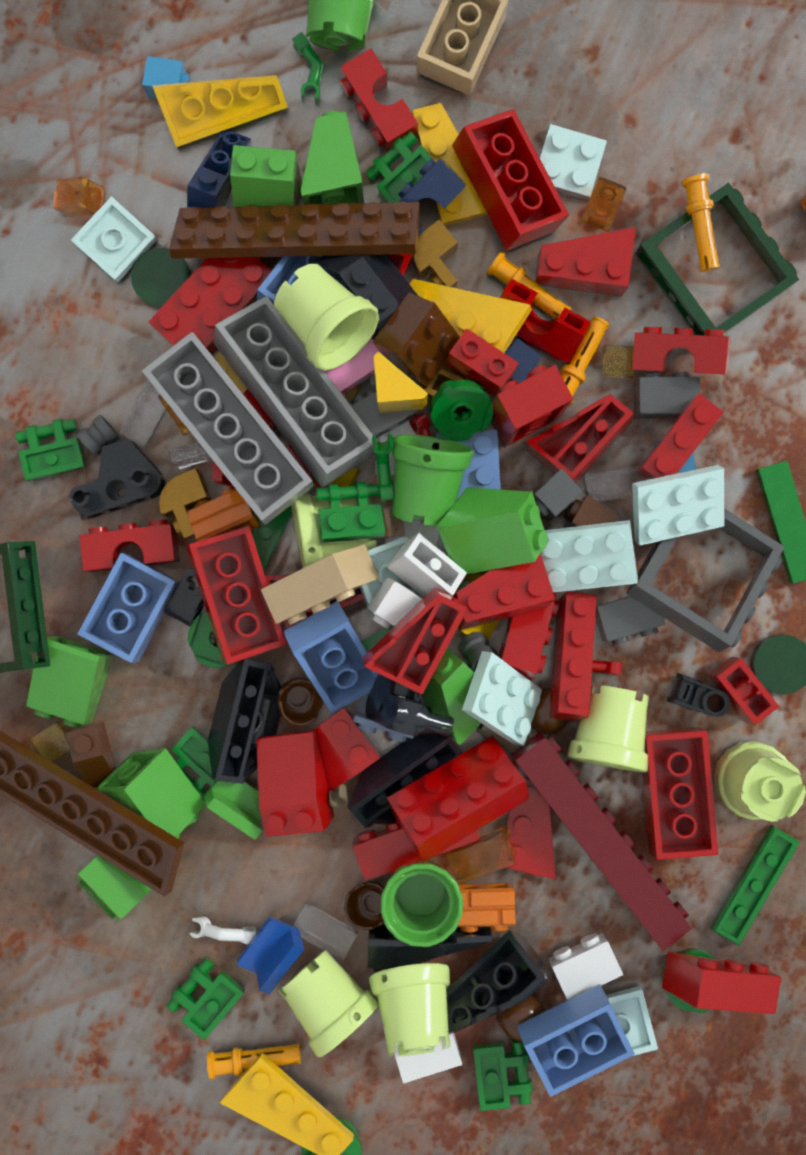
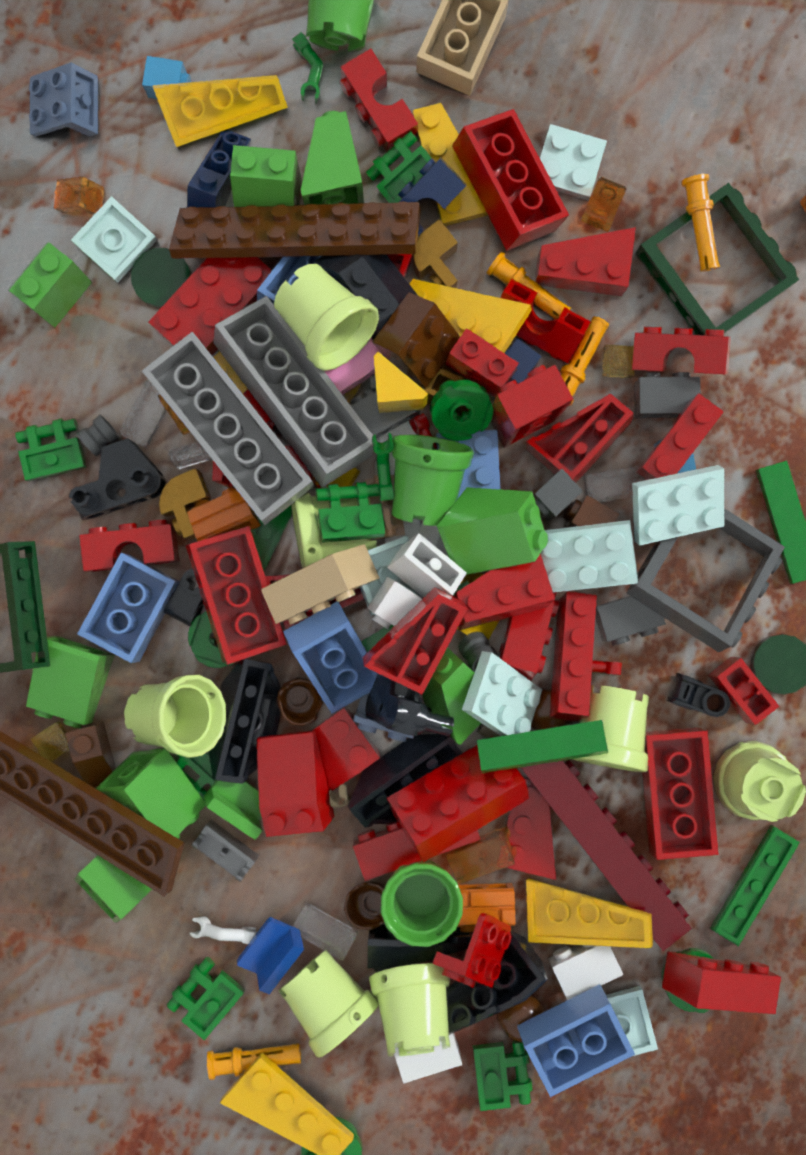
none -> bright green slope [8,242,92,328]
none -> sand blue bracket [29,62,98,137]
none -> yellowish green piece [124,675,226,758]
none -> flat silver hinge [191,820,259,882]
none -> red bracket [433,912,511,988]
none -> green tile [477,720,608,773]
none -> yellow wing [526,879,653,948]

